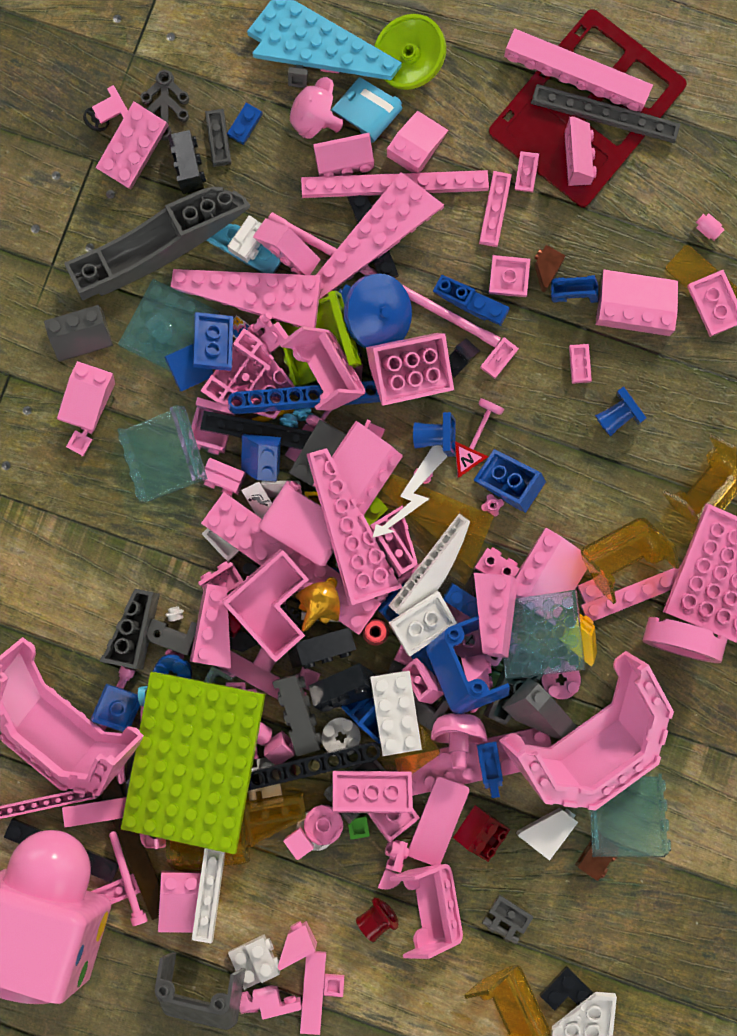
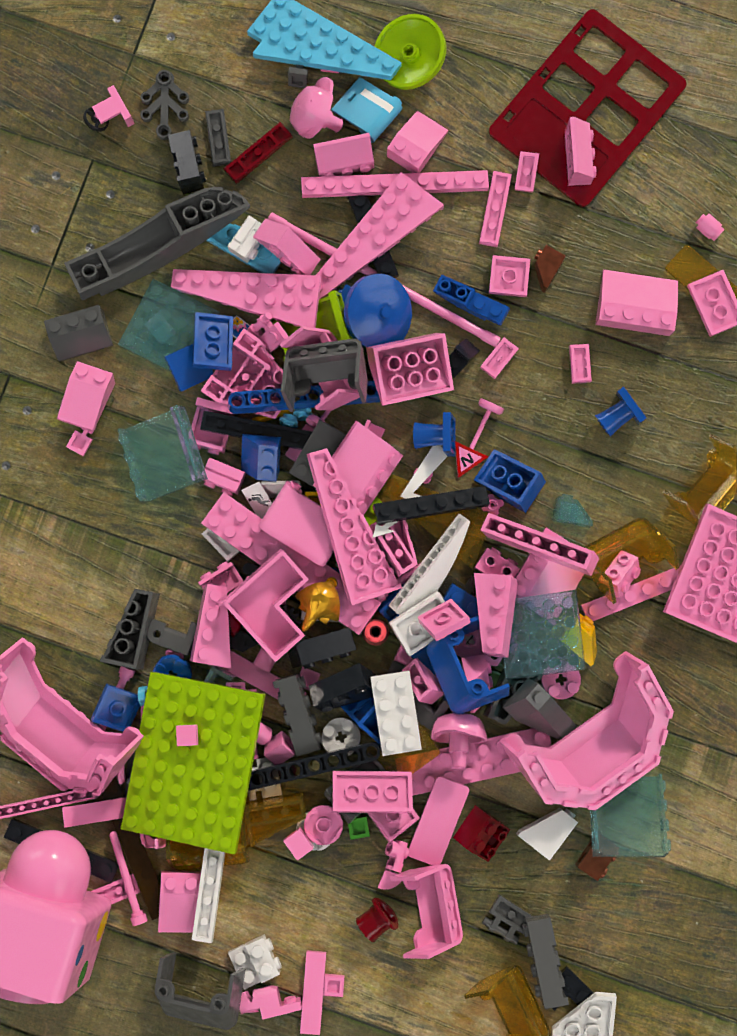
bright pink brick [96,101,169,190] -> none
white plate [165,606,184,621] -> none
blue plate [227,103,263,145] -> none
bright pink slope [278,921,317,971] -> none
blue hinge [476,741,503,798] -> none
bright pink brick [504,29,653,112] -> none
dark grey tile [531,84,680,143] -> none
blue piece [551,275,599,303] -> none
bright pink plate [577,578,603,603] -> none
bright pink brick [642,617,727,663] -> none
none -> bright pink tile [176,724,198,746]
none -> dark red plate [223,122,293,184]
none -> dark grey windscreen [281,339,368,412]
none -> black plate [373,486,490,525]
none -> bright pink plate [417,599,471,641]
none -> bright pink brick [481,513,599,576]
none -> dark grey wedge [522,914,569,1009]
none -> clear light blue slope [552,494,593,528]
none -> bright pink bracket [601,550,641,599]

